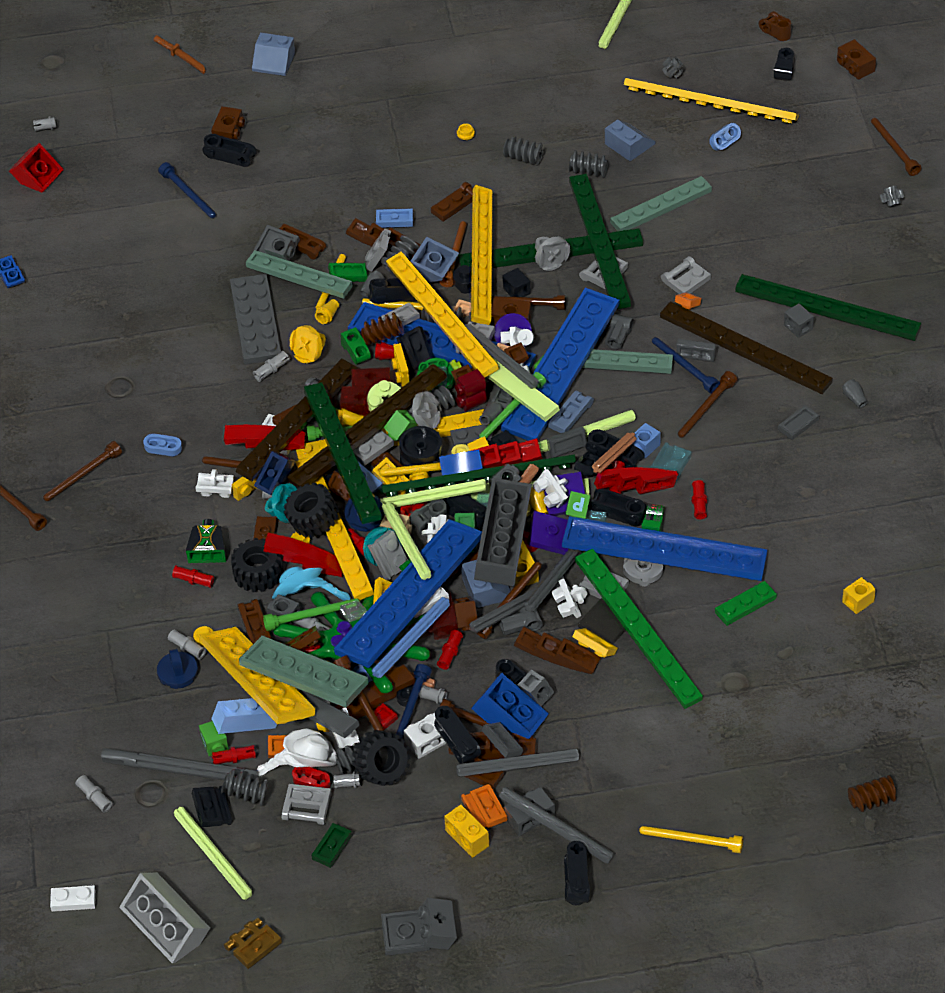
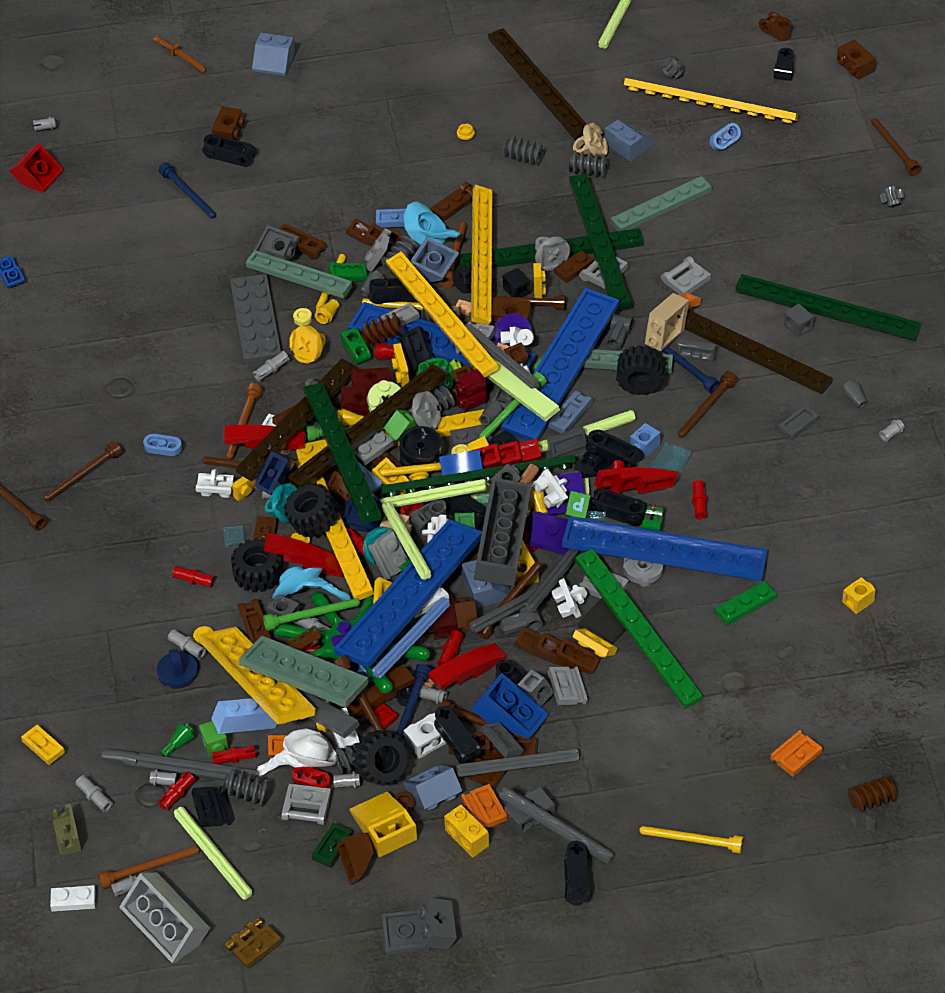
torso [186,519,226,563] -> none
clear tile [340,600,367,622] -> none
nougat axle [592,432,637,473] -> none
none -> yellow plate [21,725,65,765]
none -> olive hinge [52,803,81,856]
none -> dark orange piece [98,846,199,889]
none -> light grey pin [111,875,137,897]
none -> light grey pin [150,769,177,786]
none -> red pin [157,771,195,811]
none -> green cone [160,723,195,757]
none -> clear light blue tile [223,525,245,547]
none -> dark orange piece [226,383,262,460]
none -> light yellow tile [293,308,312,326]
none -> reddish brown slope [336,832,374,885]
none -> yellow slope [349,792,417,857]
none -> reddish brown tile [394,792,415,813]
none -> sand blue slope [402,764,462,810]
none -> medium azure hat [403,201,460,245]
none -> red slope [428,643,507,690]
none -> dark brown plate [488,28,587,141]
none -> yellow plate [533,263,546,298]
none -> light grey plate [547,667,588,705]
none -> reddish brown plate [554,250,594,283]
none -> tan tile [573,123,608,158]
none -> black tyre [616,345,666,395]
none -> tan window [645,293,689,351]
none -> orange plate [770,730,822,777]
none -> light grey pin [879,419,905,442]

